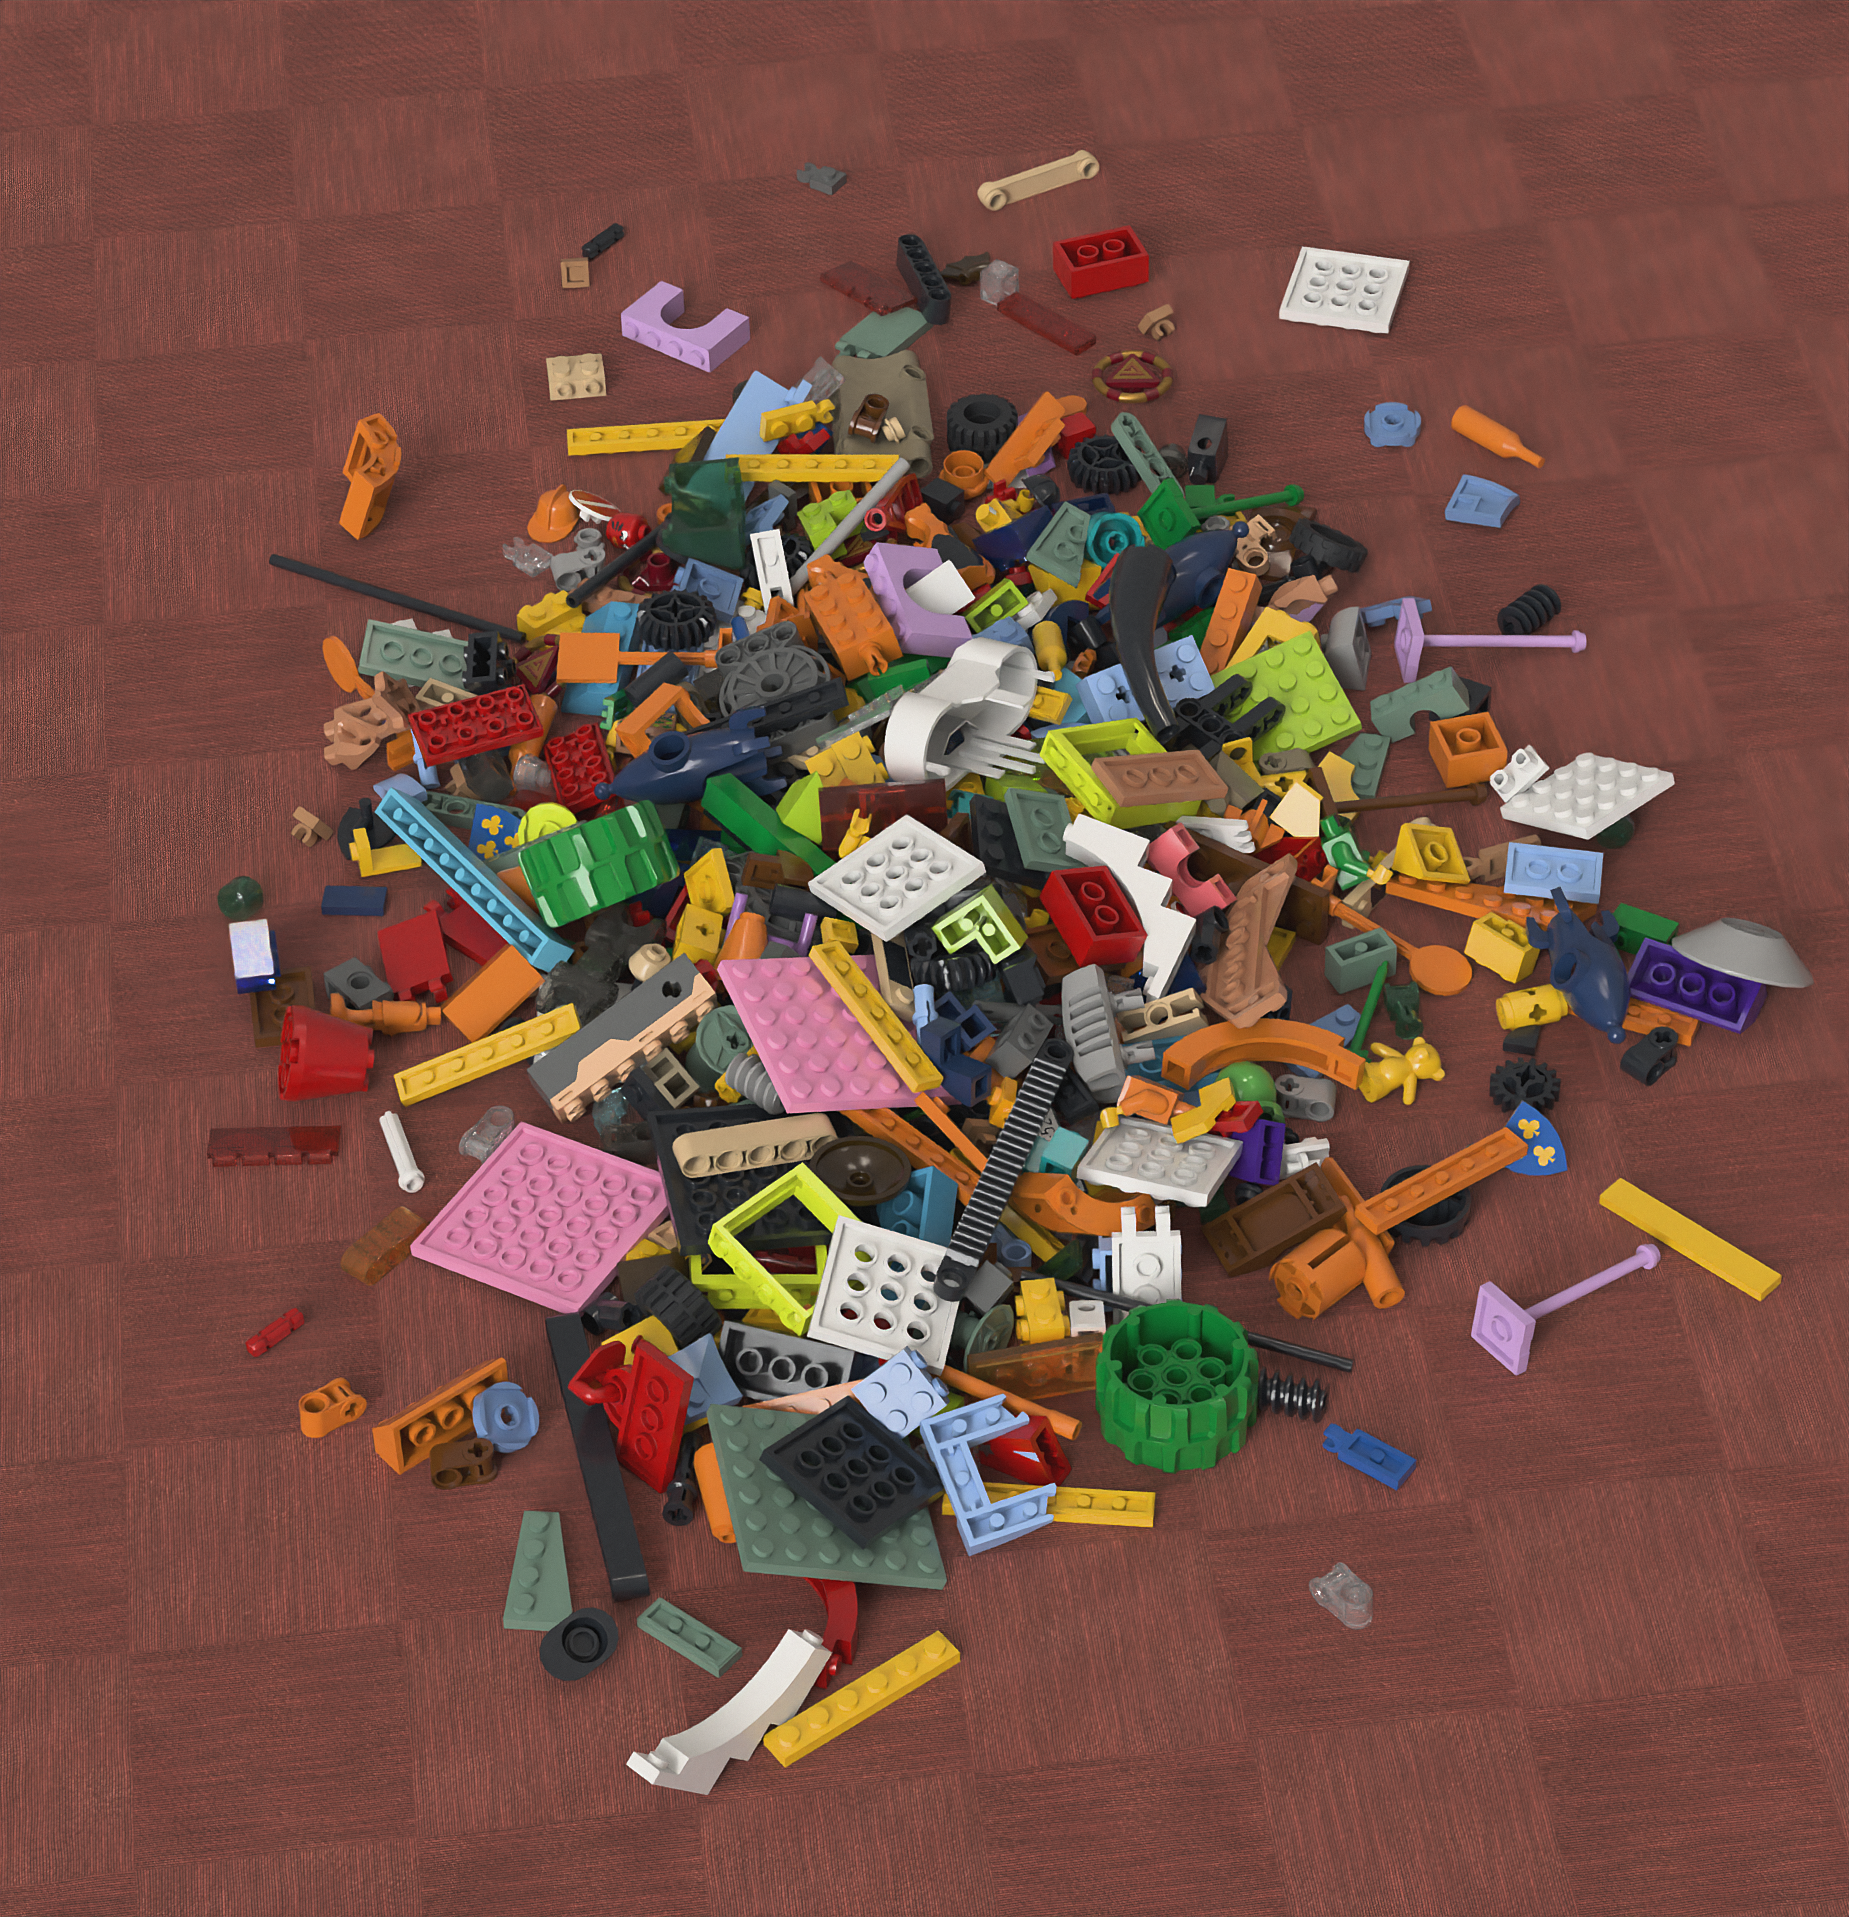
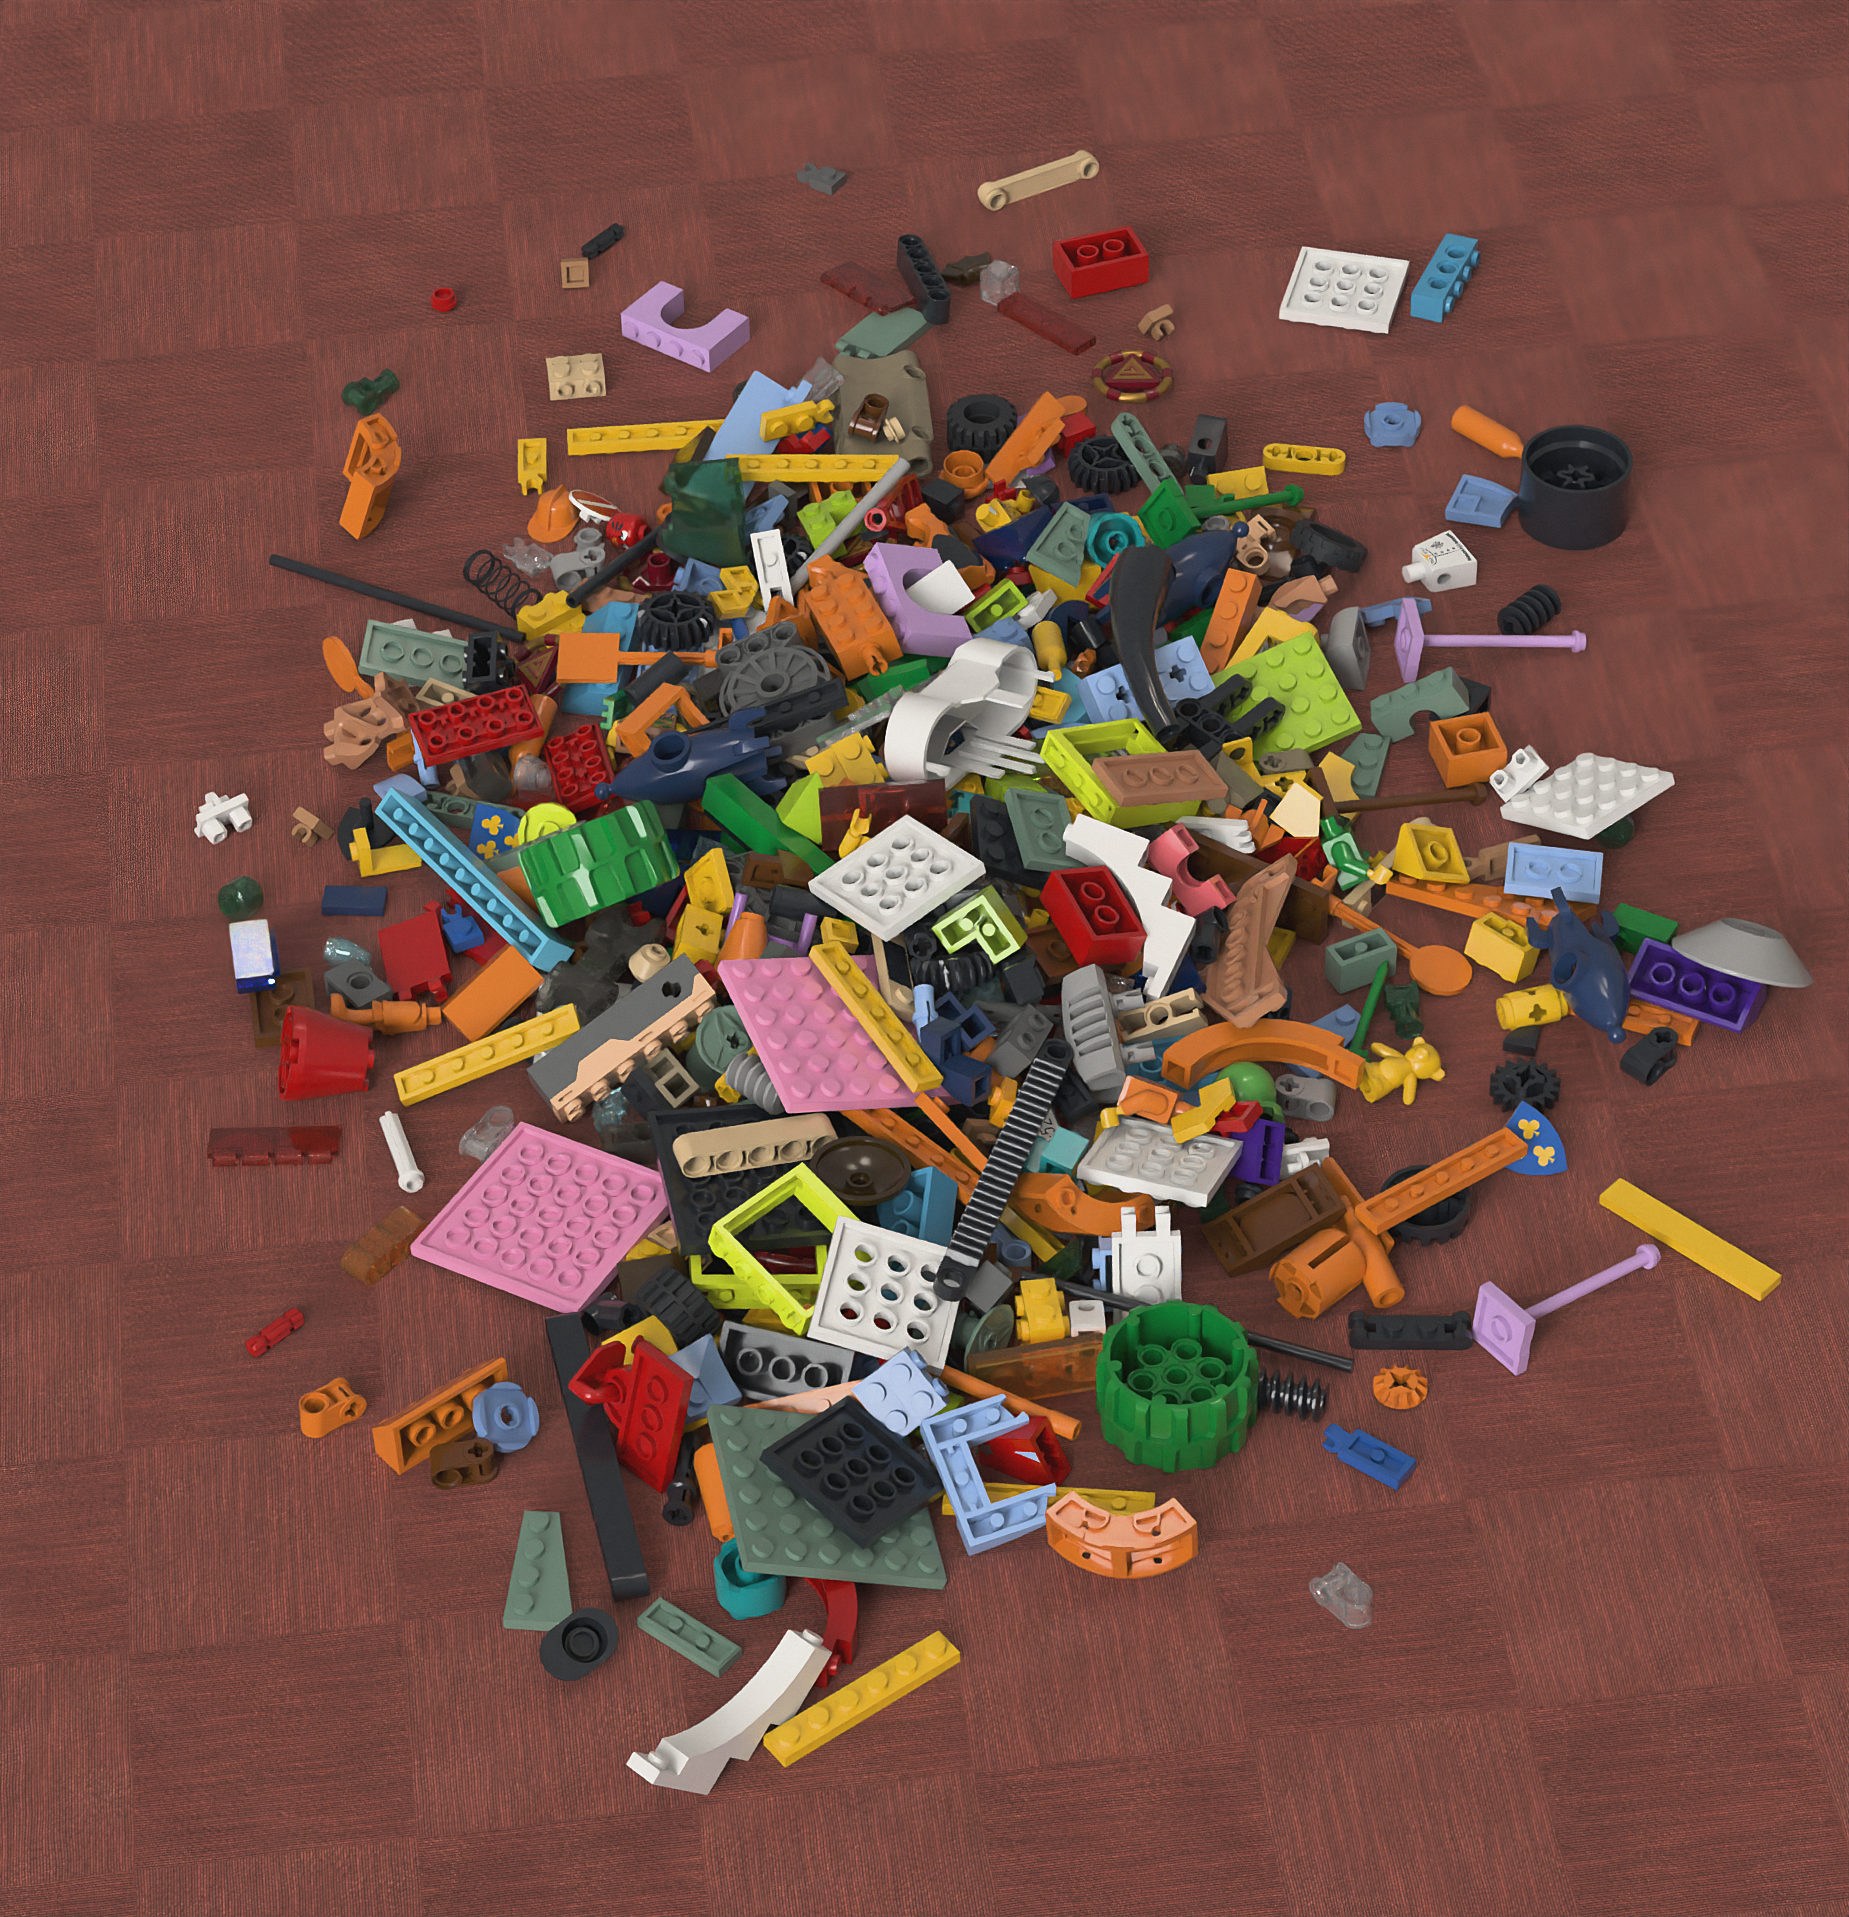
none -> white hips [194,792,252,845]
none -> clear light blue cone [323,935,372,966]
none -> clear green connector [341,369,400,416]
none -> red plate [430,287,458,312]
none -> blue plate [441,904,484,953]
none -> black piece [463,549,543,622]
none -> yellow plate [518,438,547,495]
none -> yellow tile [707,565,759,620]
none -> teal brick [714,1537,787,1620]
none -> orange window [1045,1490,1198,1579]
none -> yellow plate [1206,466,1269,500]
none -> yellow beam [1263,443,1346,476]
none -> black plate [1348,1310,1473,1350]
none -> orange gear [1373,1363,1428,1409]
none -> white torso [1402,530,1477,592]
none -> dark azure brick [1410,233,1481,323]
none -> black wheel [1518,425,1633,550]

